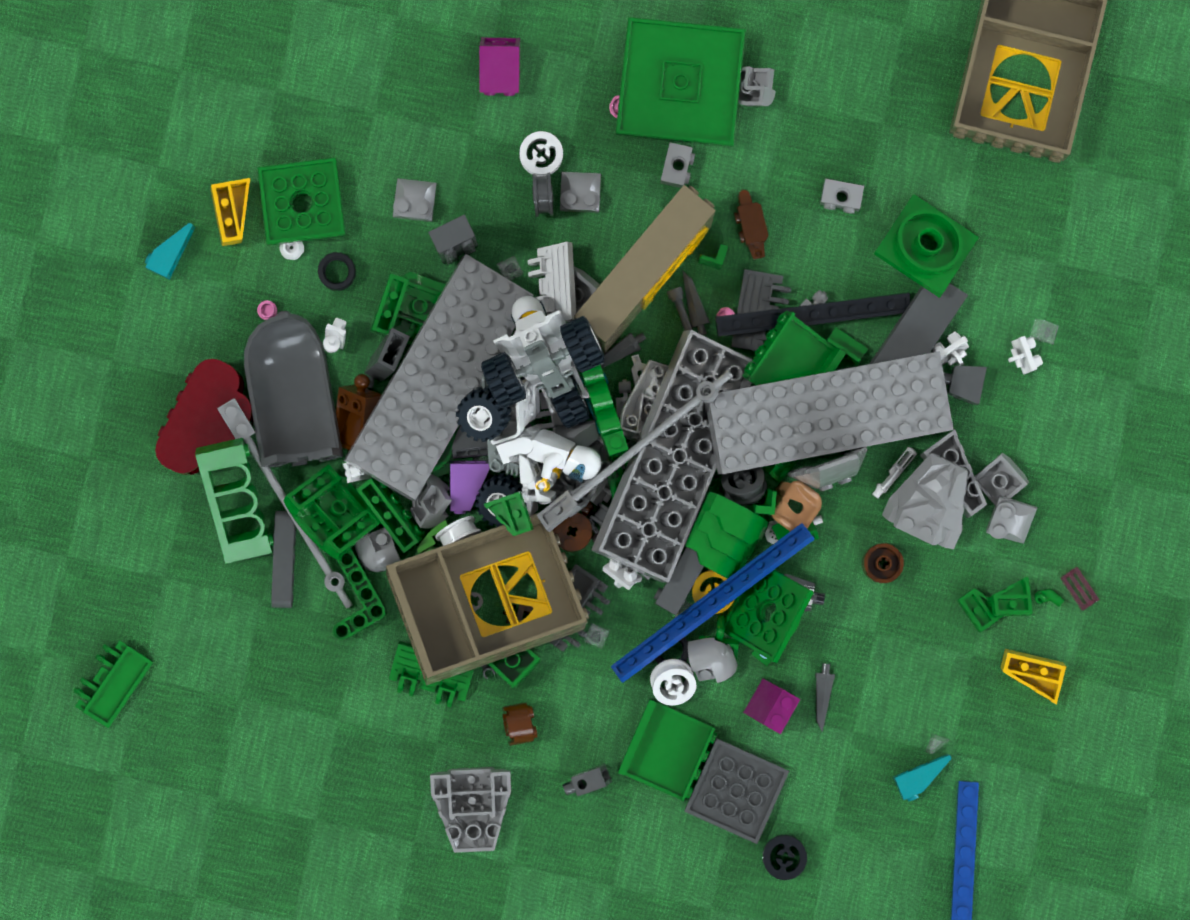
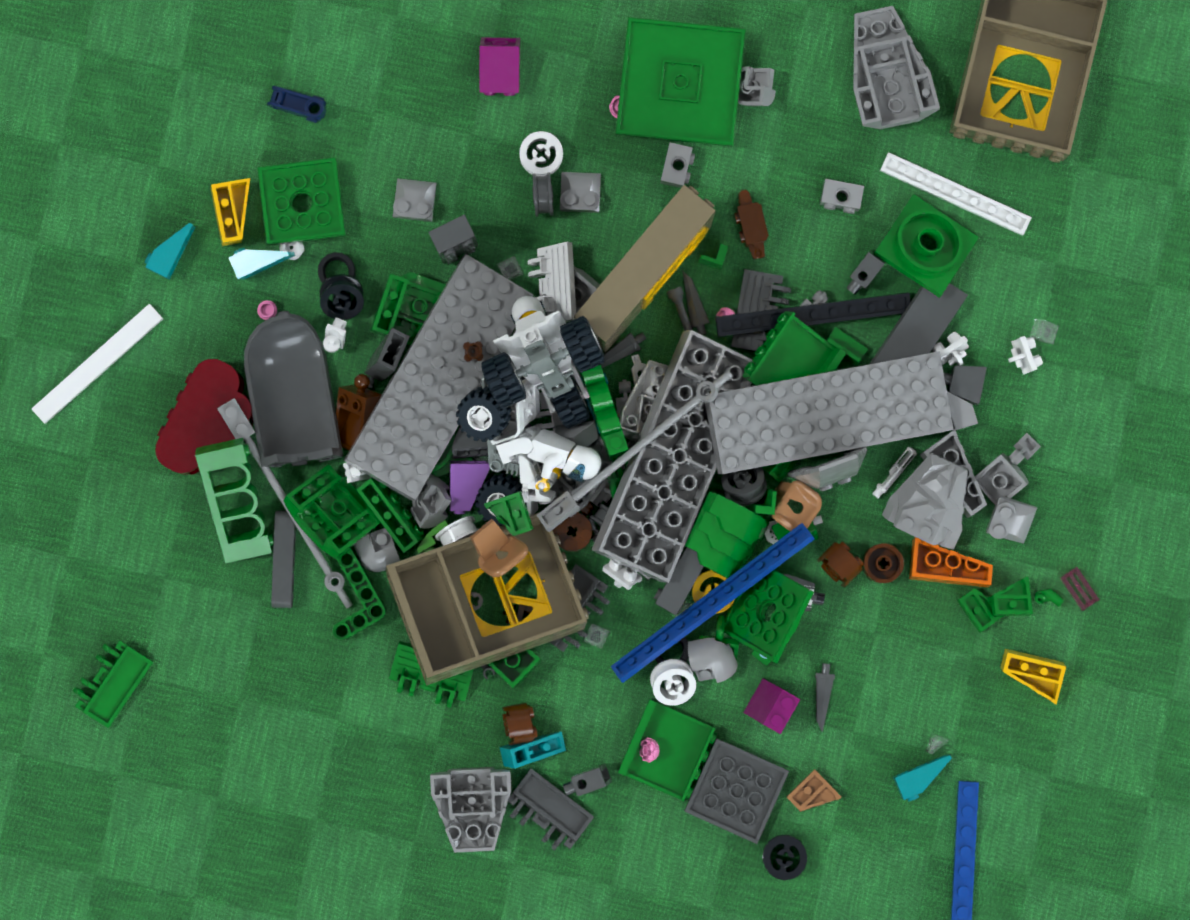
none -> white tile [32,304,163,424]
none -> slope [229,248,296,280]
none -> dark blue piece [267,86,326,123]
none -> black wheel [320,274,364,320]
none -> reddish brown plate [463,341,484,362]
none -> medium nougat piece [470,519,528,577]
none -> teal slope [499,731,566,769]
none -> dark grey hinge [508,769,594,851]
none -> bright pink plate [639,737,660,763]
none -> medium nougat wing [786,769,841,812]
none -> reddish brown brick [817,542,864,587]
none -> dark grey torso [847,250,886,295]
none -> light grey wedge [853,6,940,129]
none -> white tile [880,152,1032,236]
none -> orange wedge [909,537,993,588]
none -> light grey slope [947,391,978,431]
none -> light grey plate [1009,433,1041,465]

